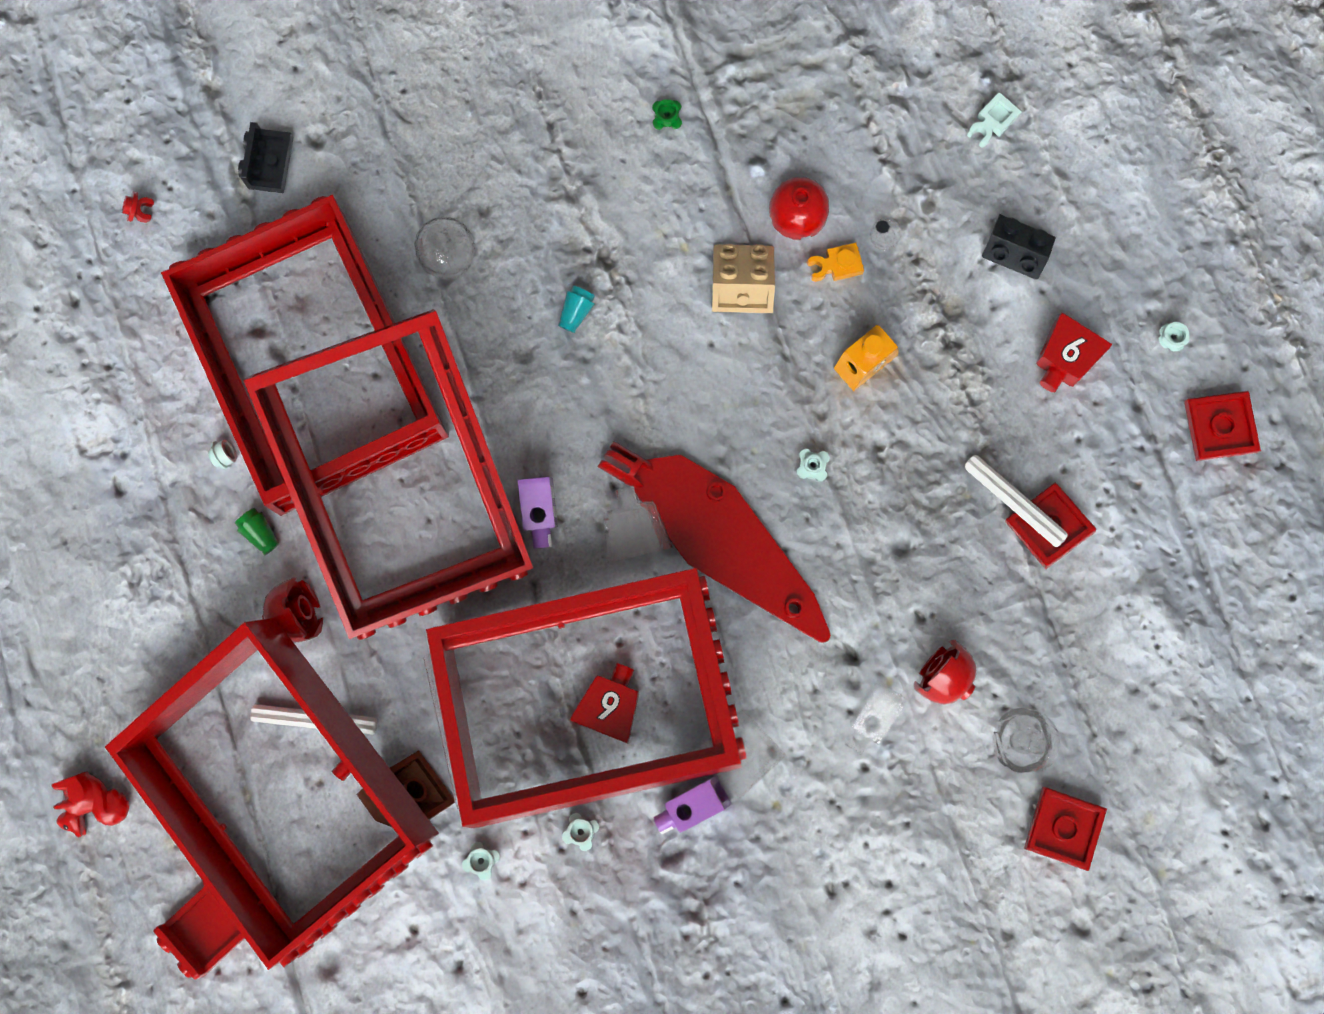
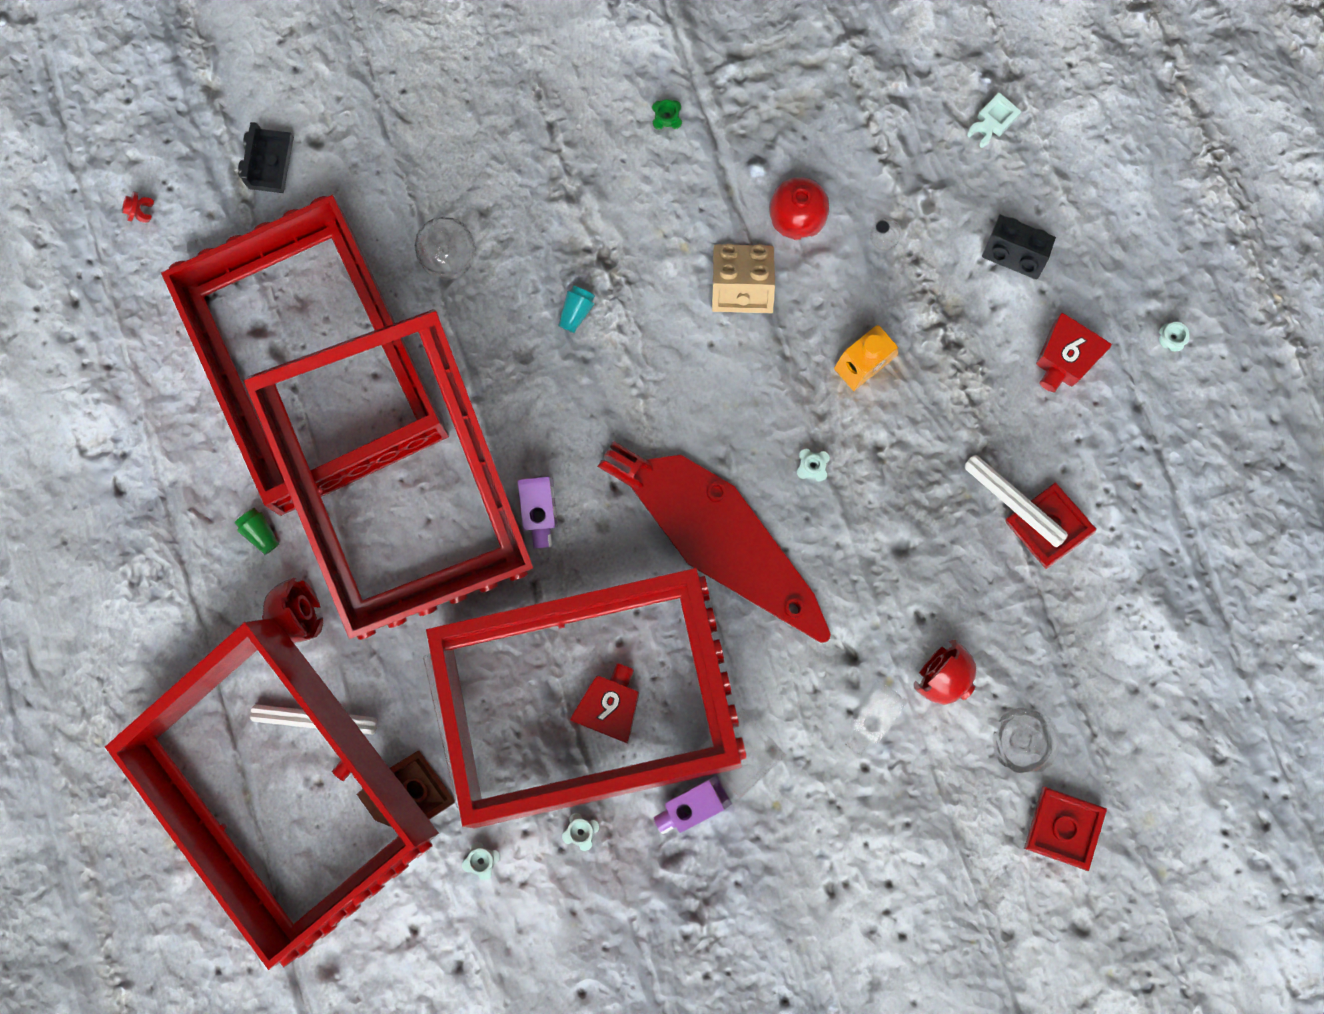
red animal [51,771,129,838] -> none
red panel [153,883,245,980] -> none
light aqua plate [208,440,237,469] -> none
clear torso [604,486,673,563] -> none
light orange plate [807,242,864,282] -> none
red plate [1184,391,1261,461] -> none

